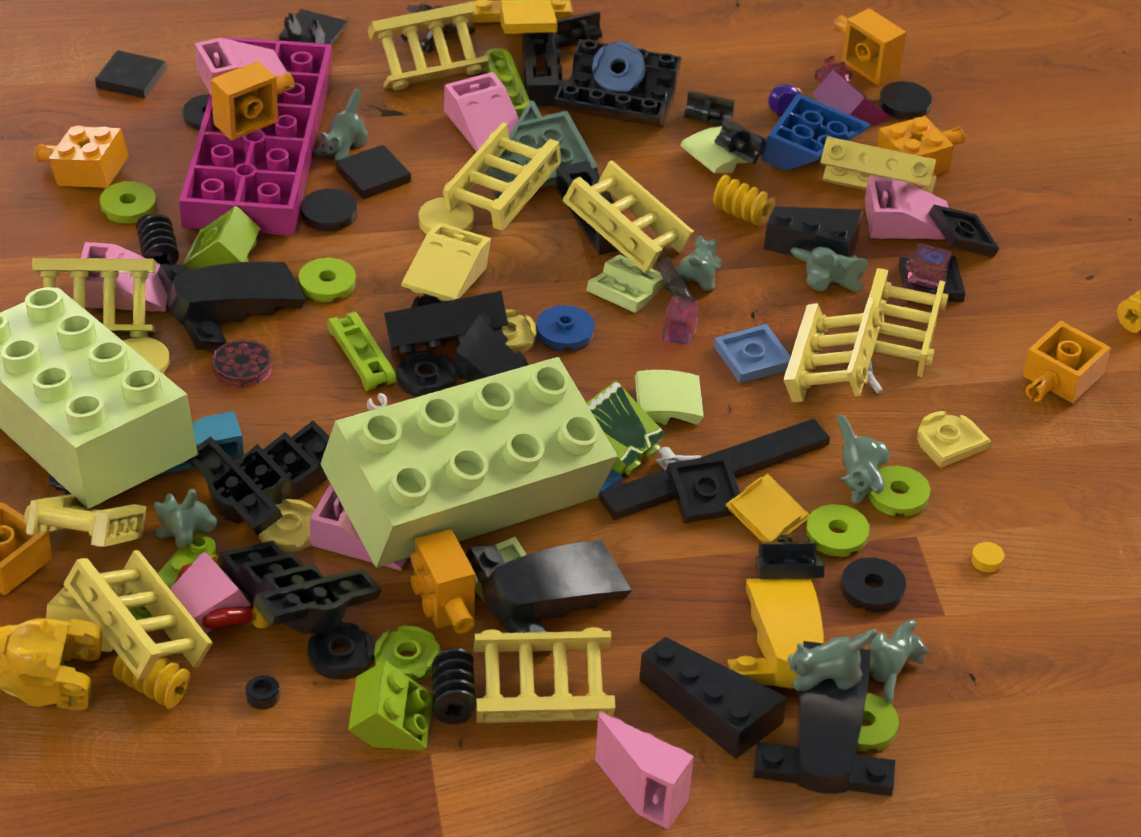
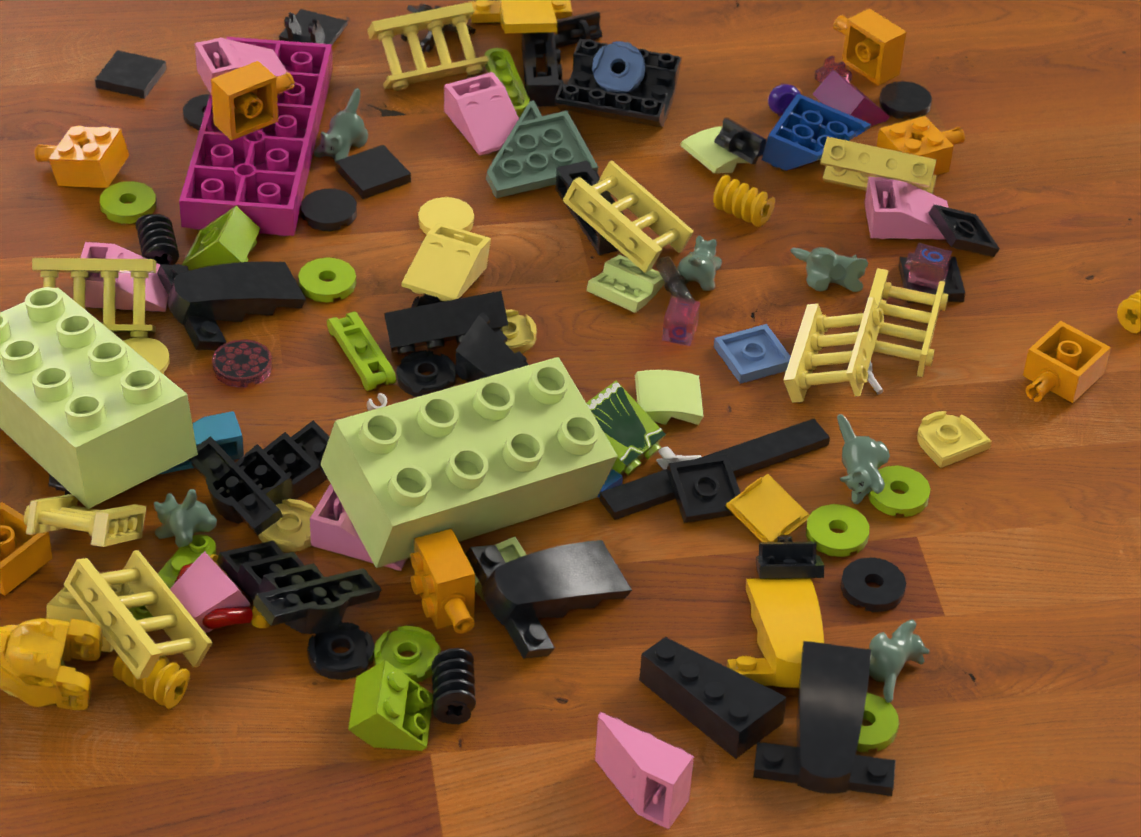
black tile [245,675,280,709] -> none
light yellow fence [443,122,561,231] -> none
light yellow fence [474,627,615,723] -> none
blue plate [536,305,595,351] -> none
black hips [684,91,736,126] -> none
black wedge [764,206,863,257] -> none
sand green animal [787,628,877,691] -> none
yellow tile [971,542,1005,573] -> none

